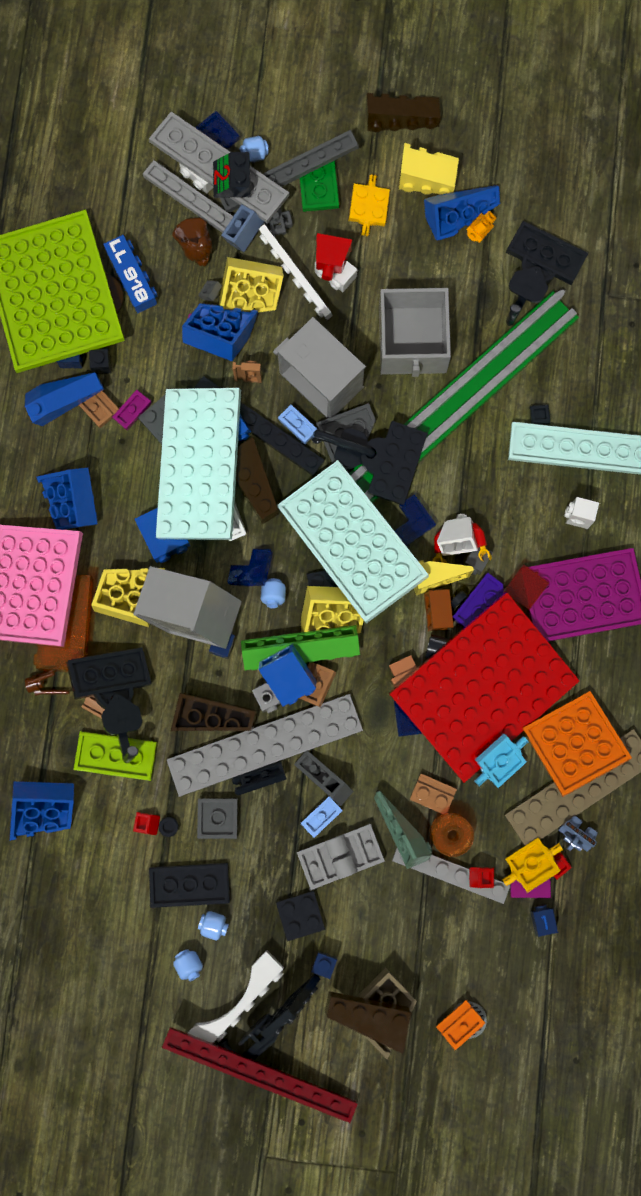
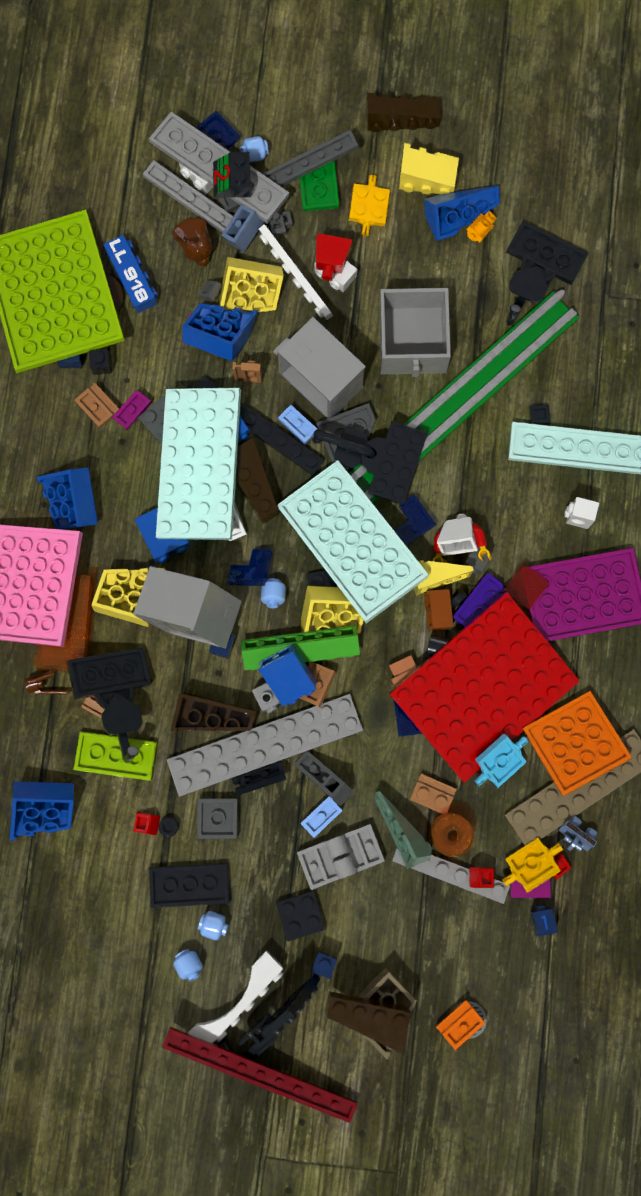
blue wedge [25,373,104,426] -> none

